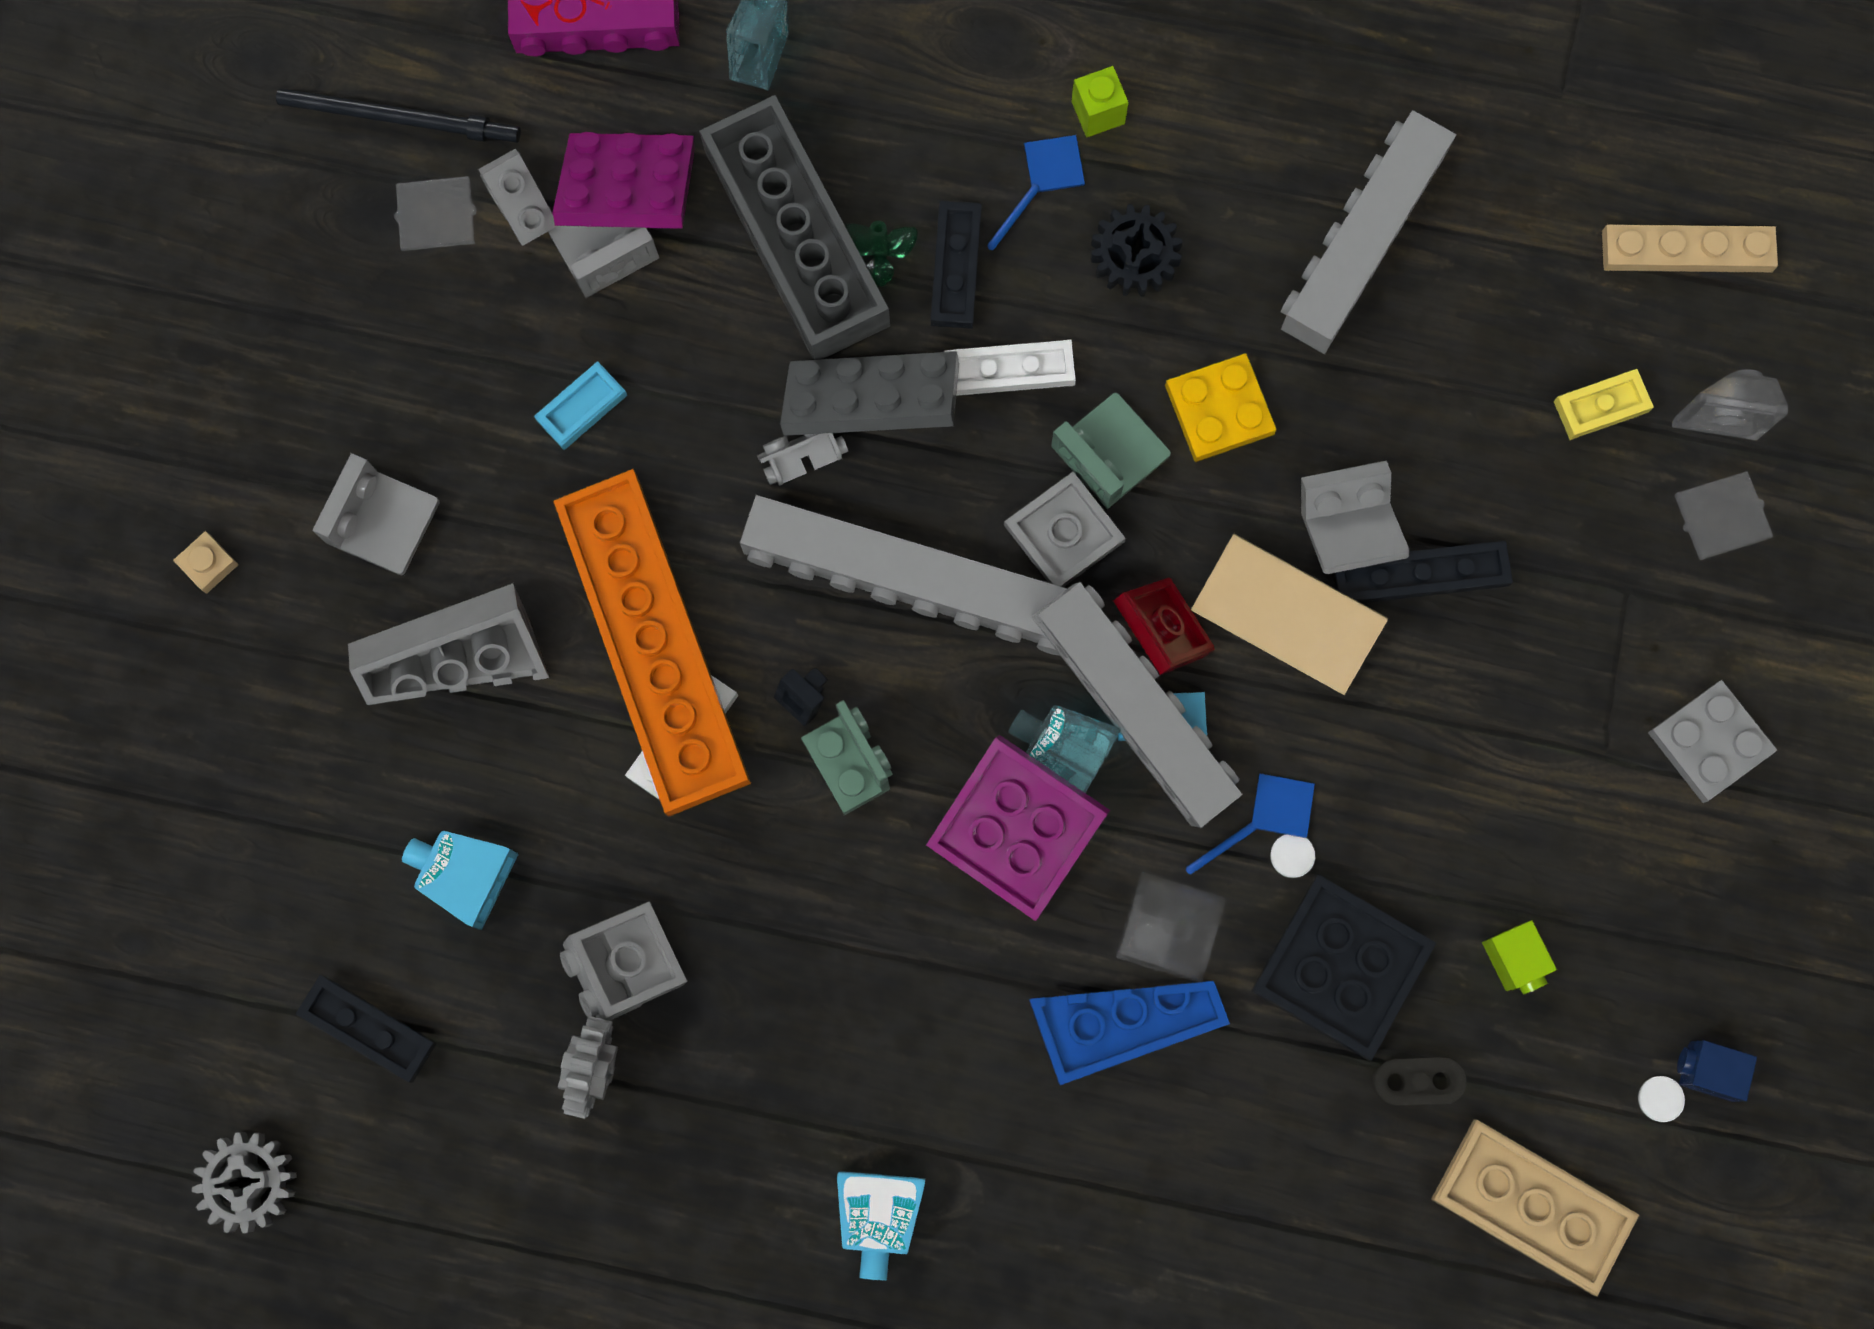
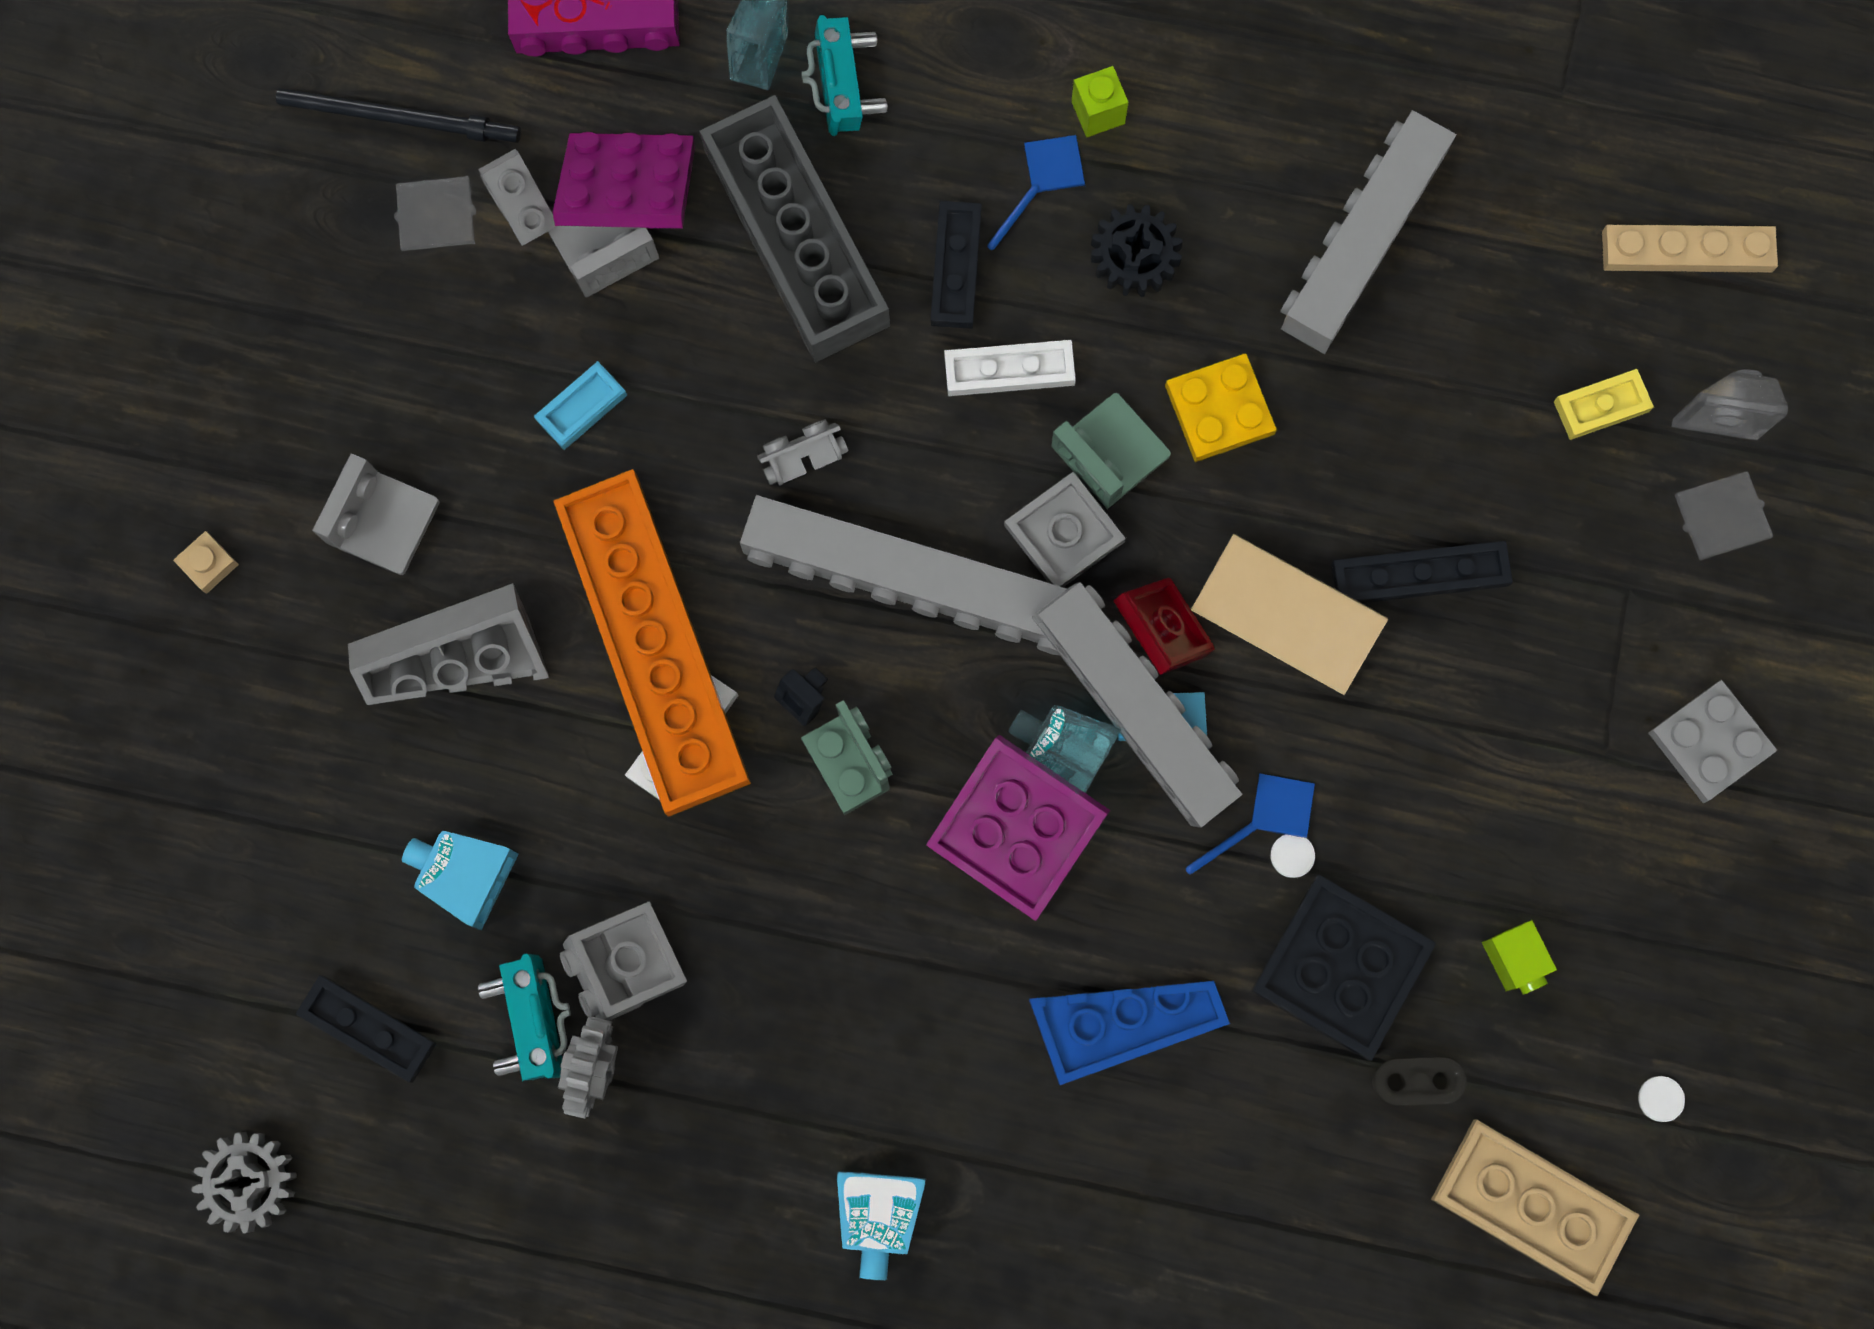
dark grey plate [780,351,959,436] -> none
clear green plant [845,220,918,287] -> none
clear slope [1116,872,1226,983] -> none
light grey bracket [1301,461,1409,574] -> none
dark blue brick [1677,1040,1757,1102] -> none
none -> teal piece [478,954,571,1081]
none -> teal piece [802,15,888,136]

